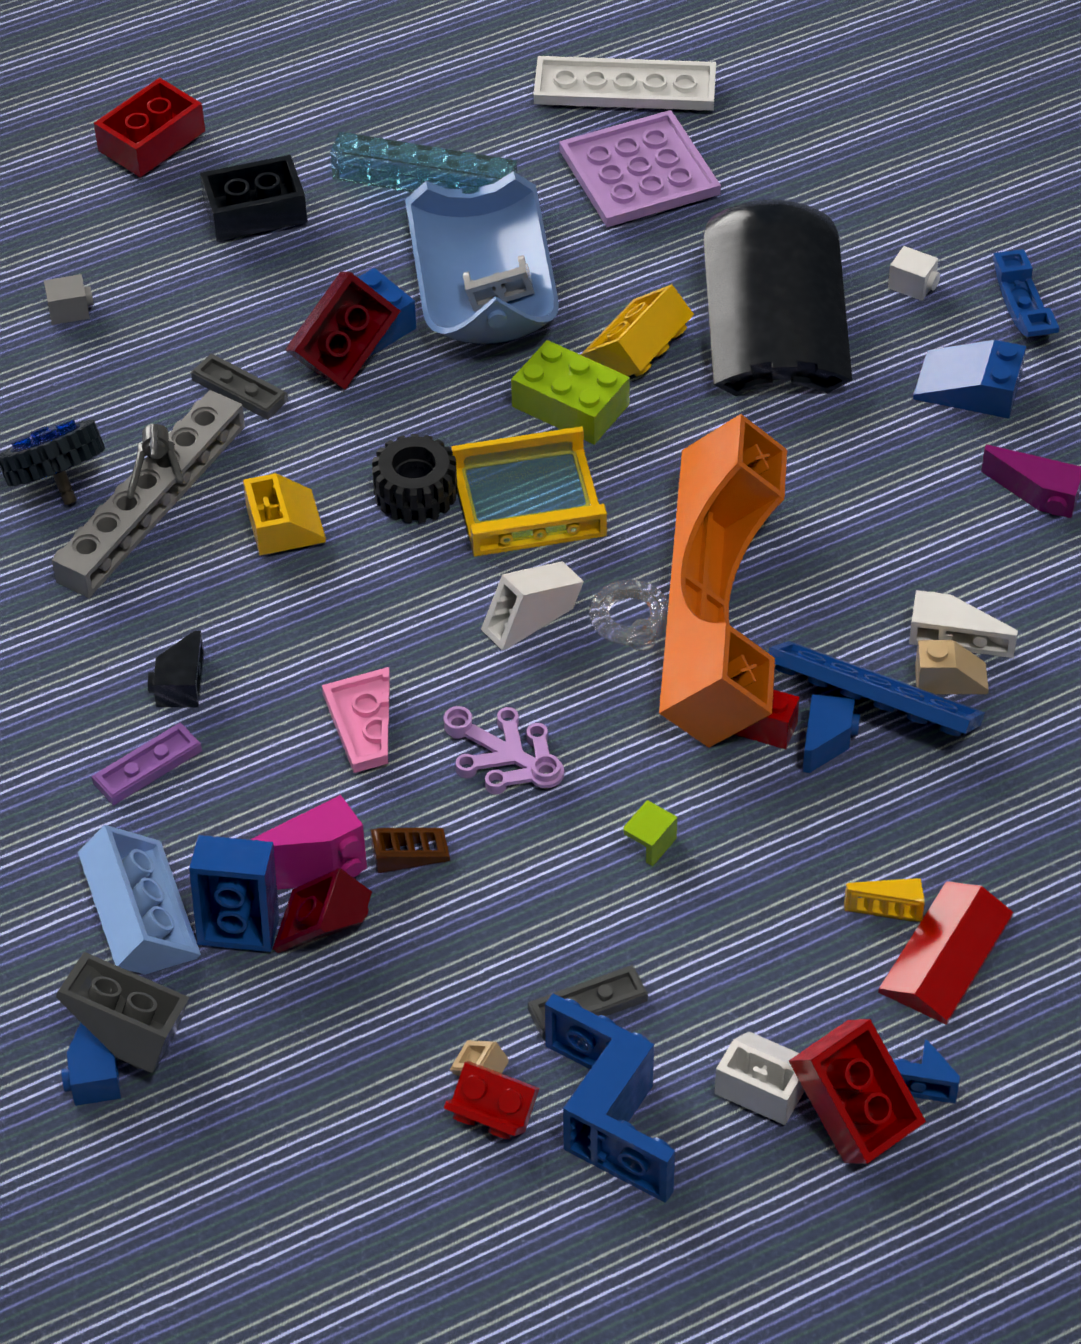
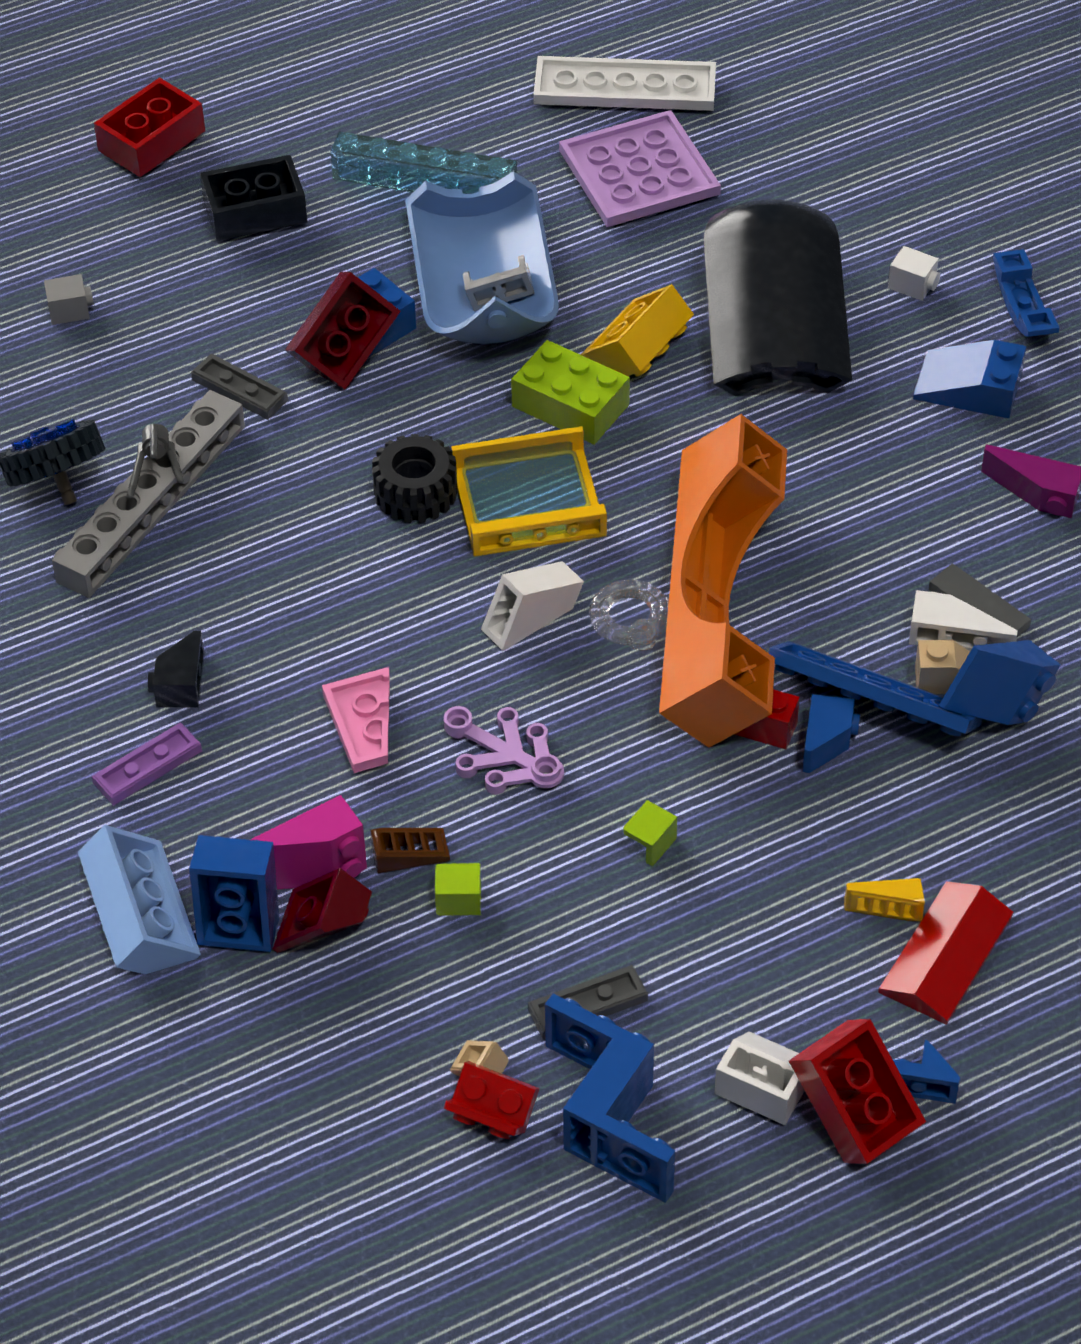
dark grey slope [56,952,190,1073] -> none
blue slope [61,1022,121,1106] -> none
yellow slope [243,473,326,556] -> none
none -> lime panel [435,863,481,916]
none -> dark grey tile [929,563,1031,637]
none -> blue slope [939,640,1061,725]

